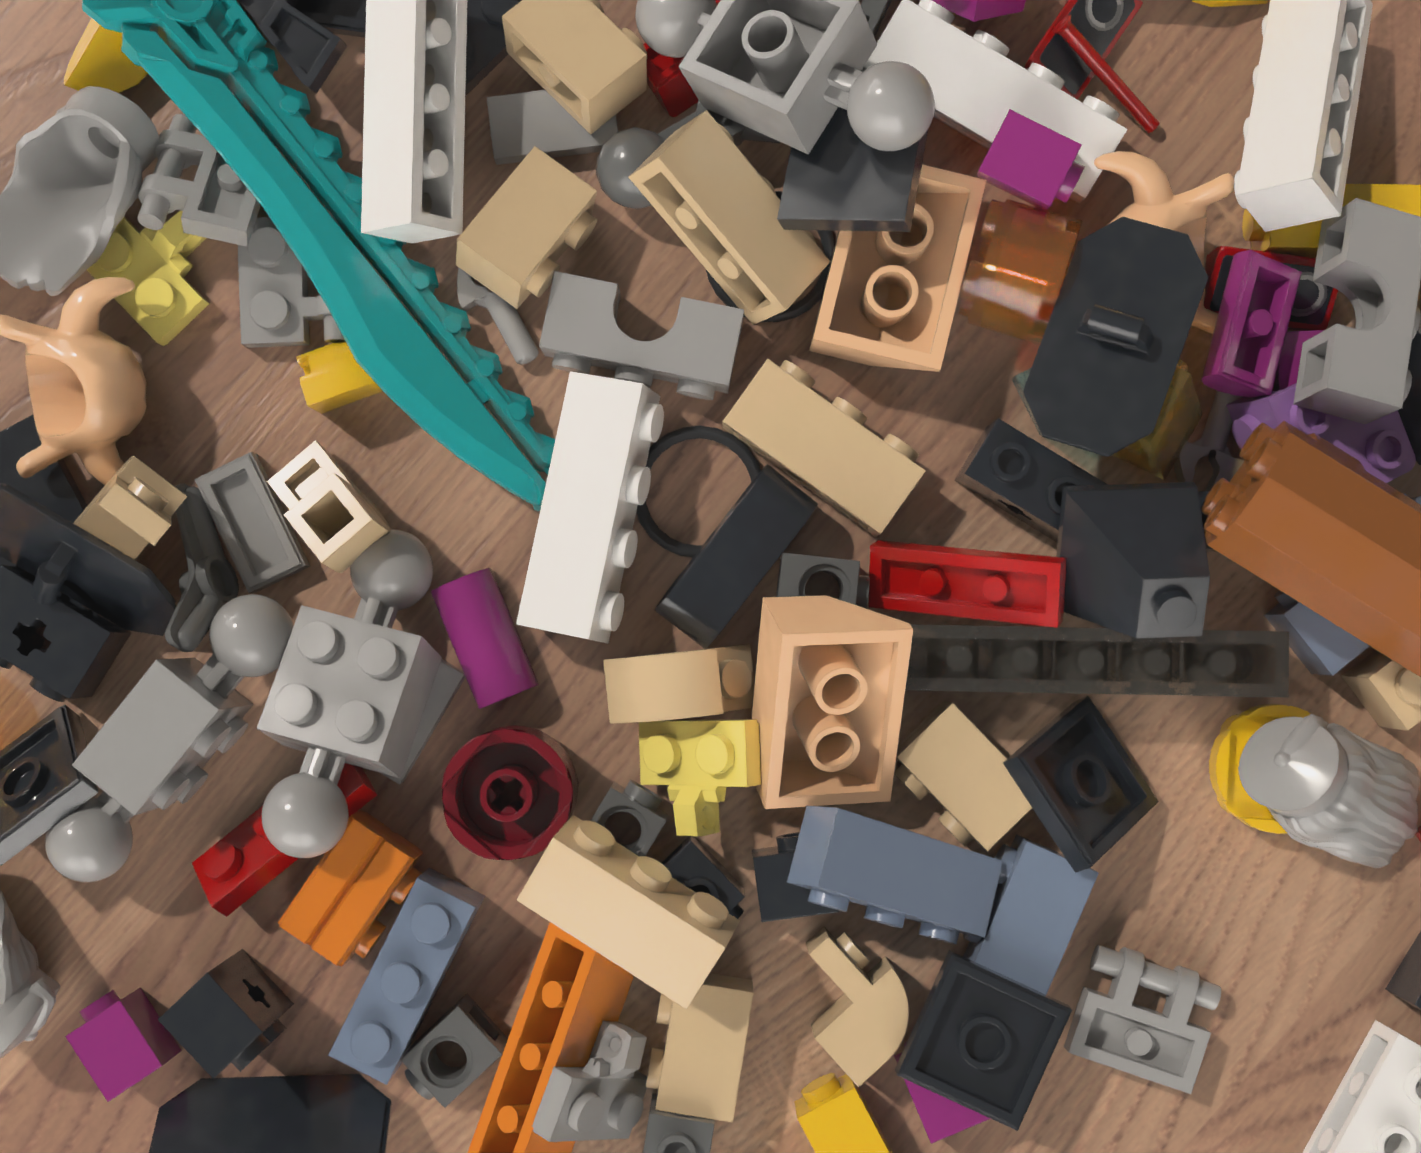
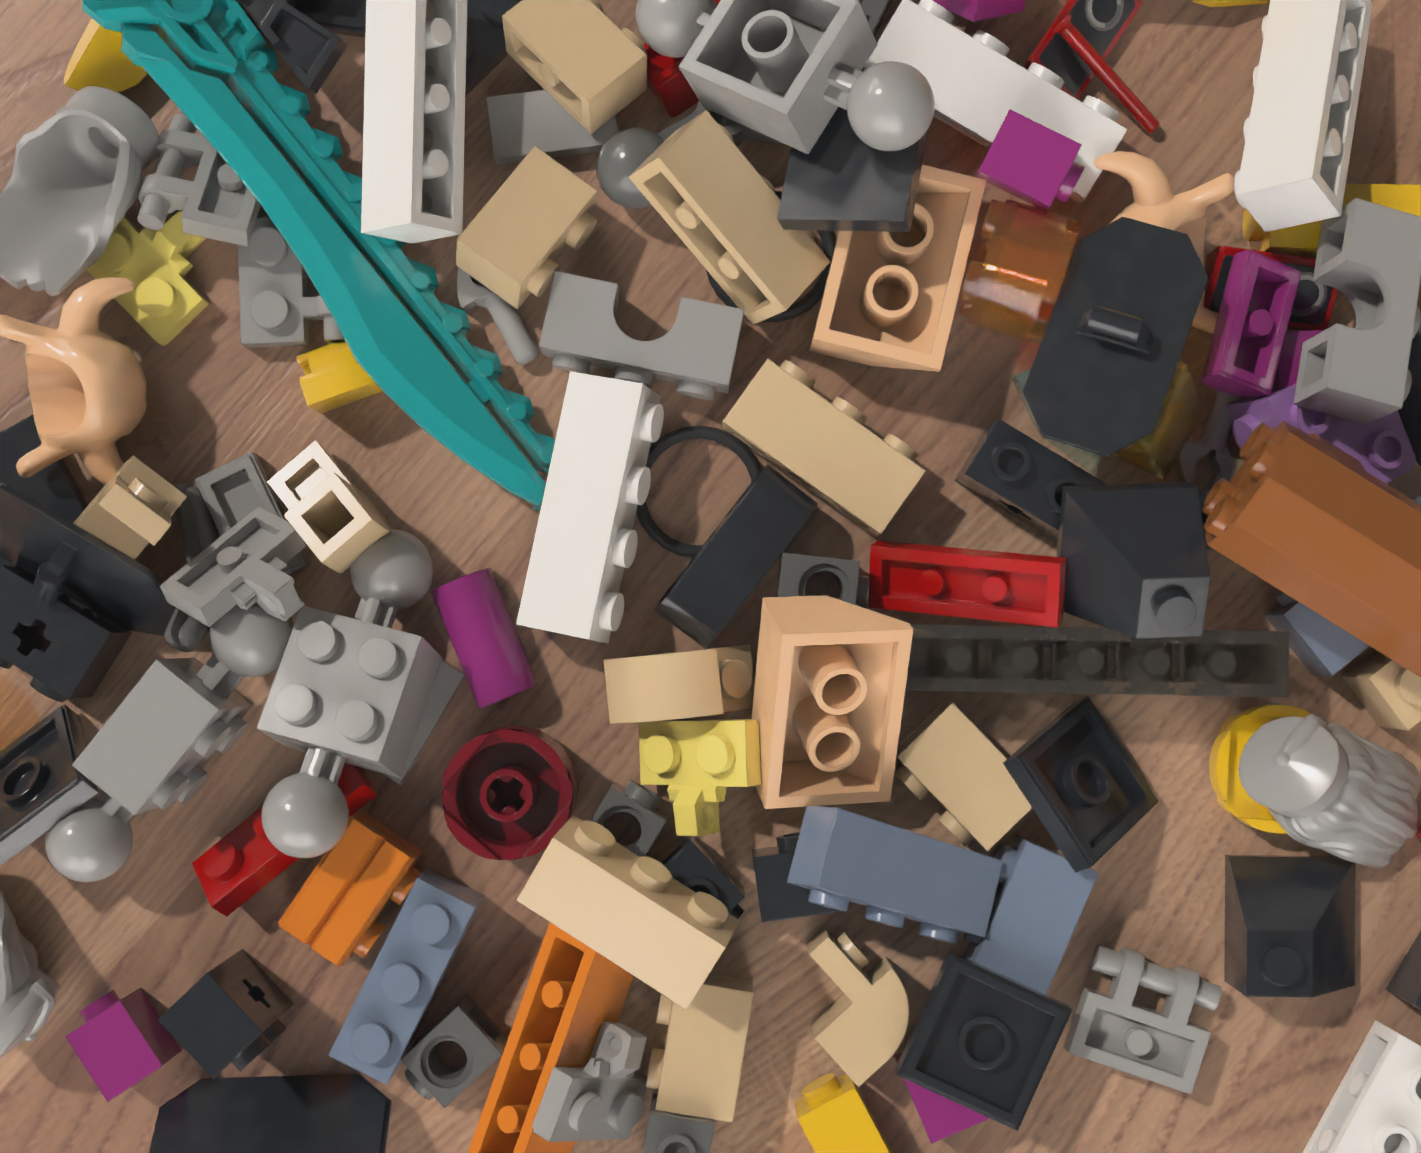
none -> light grey hinge [160,506,306,627]
none -> black slope [1224,855,1356,998]

